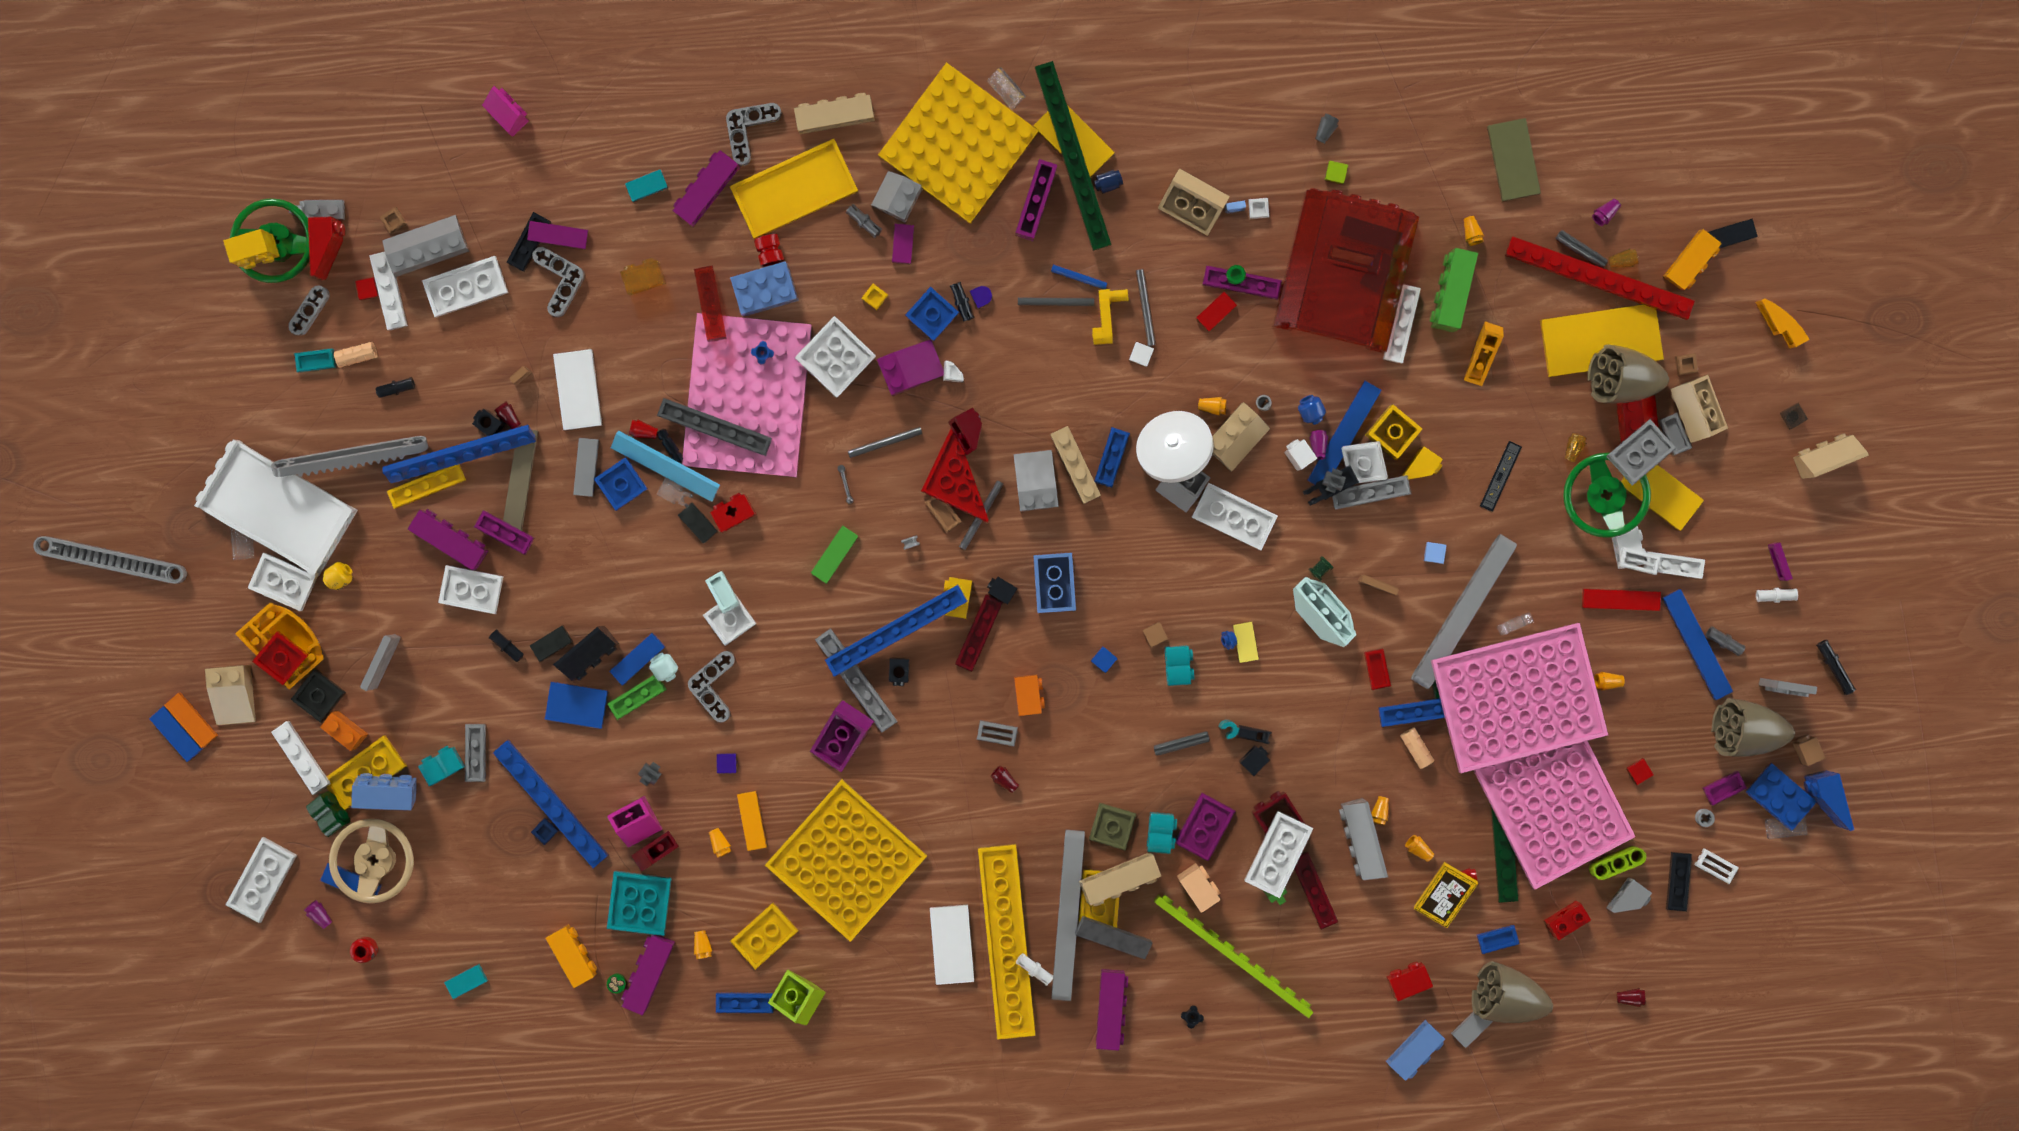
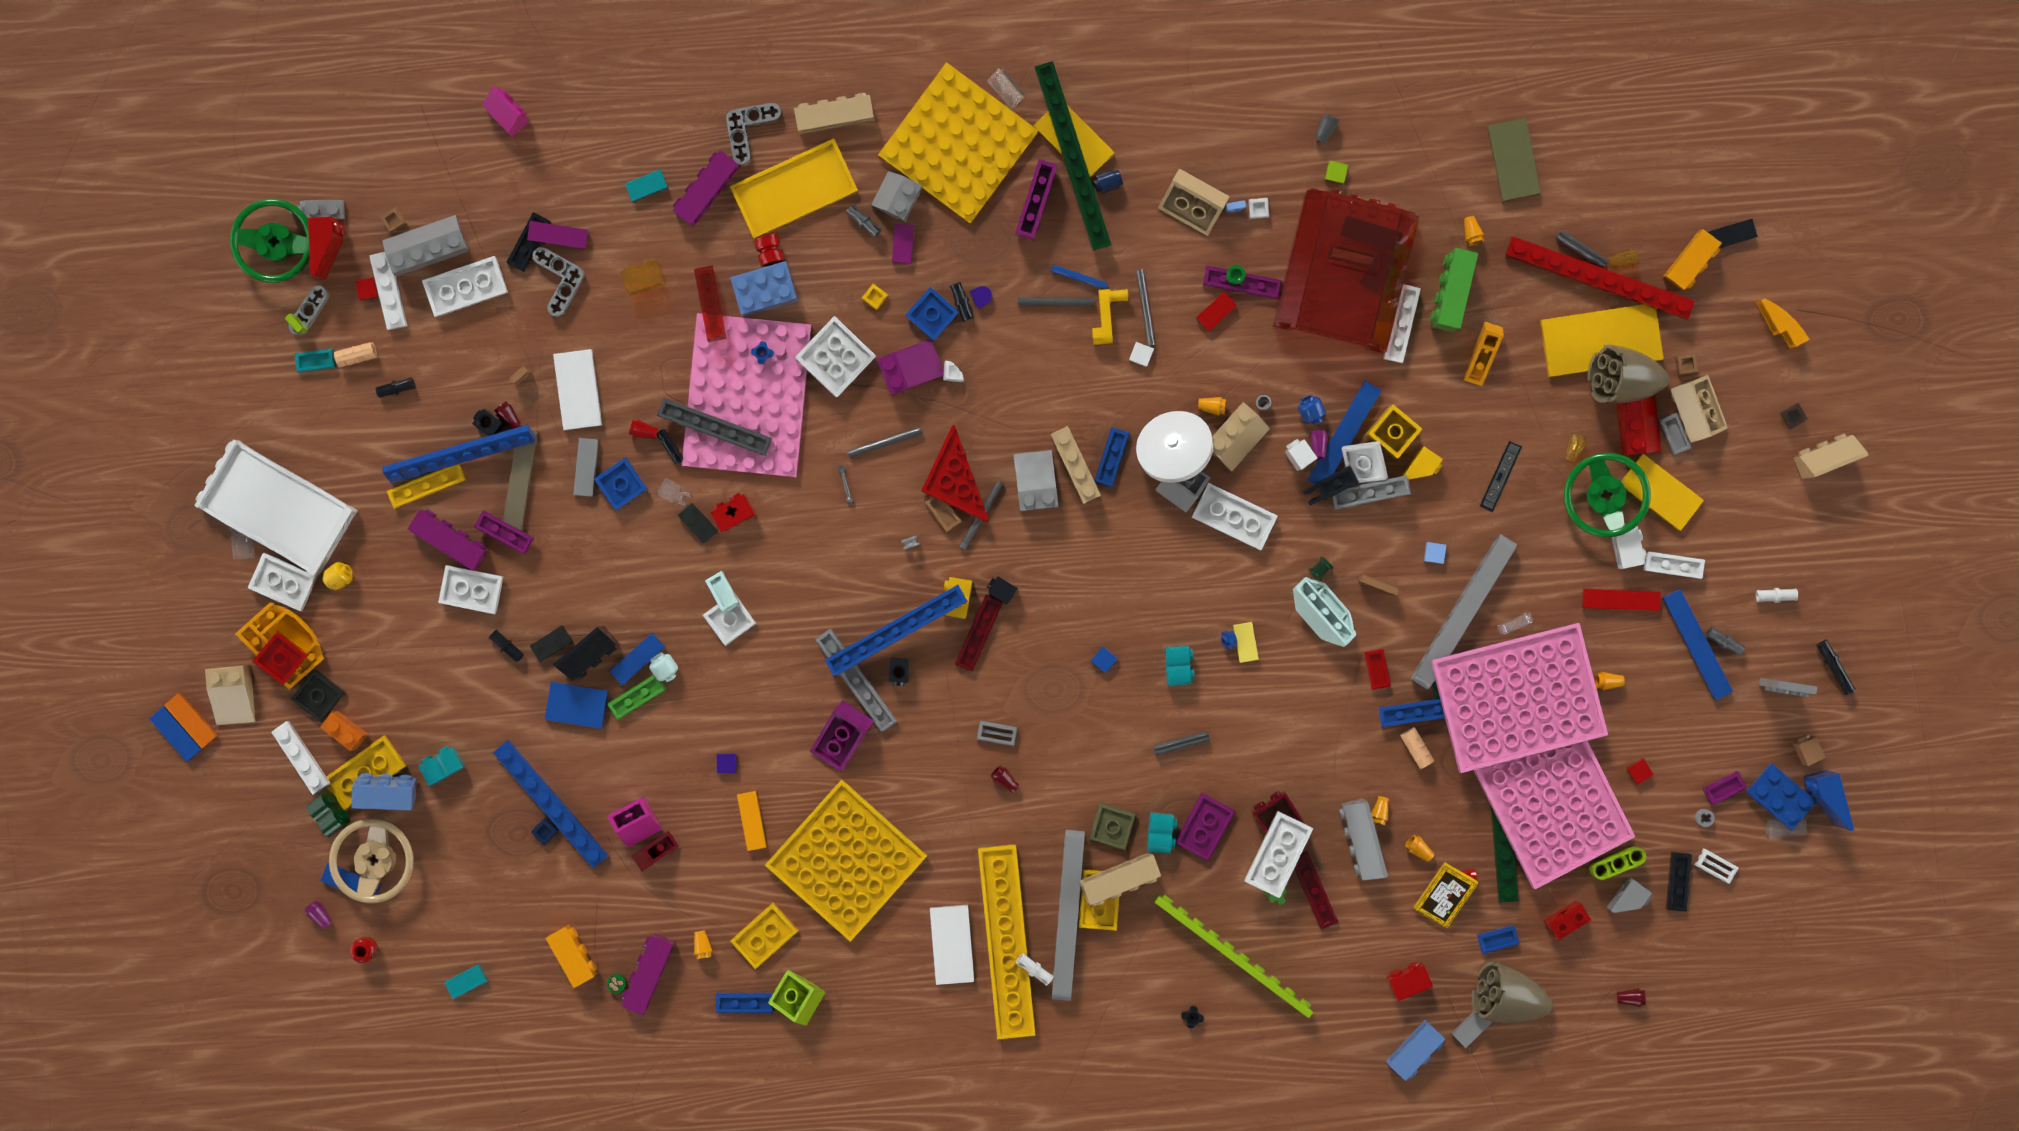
light grey gear [33,536,187,584] -> none
yellow brick [223,229,280,269] -> none
white tile [226,837,297,923] -> none
light grey gear [271,436,428,477] -> none
light grey tile [360,634,401,691] -> none
light grey tile [465,724,486,782] -> none
teal plate [607,871,672,936] -> none
medium azure tile [611,431,720,502] -> none
dark grey gear [638,762,662,786] -> none
light grey beam [688,651,735,722] -> none
light orange cone [709,828,732,858] -> none
bright green tile [811,525,859,584] -> none
dark red slope [948,407,982,455] -> none
orange brick [1014,674,1045,716] -> none
medium blue brick [1033,553,1076,613] -> none
flat silver tile [1075,916,1153,959] -> none
magenta brick [1096,969,1128,1051] -> none
medium nougat tile [1142,622,1168,647] -> none
light nougat brick [1177,863,1221,913] -> none
black piece [1218,720,1272,744] -> none
black brick [1239,745,1270,776] -> none
dark grey gear [1322,468,1346,493] -> none
magenta cone [1592,199,1621,226] -> none
light grey tile [1606,419,1676,485] -> none
white tile [1618,547,1661,575] -> none
dark tan cylinder [1711,698,1795,757] -> none
magenta tile [1768,542,1793,581] -> none
none -> lime tile [285,313,308,334]

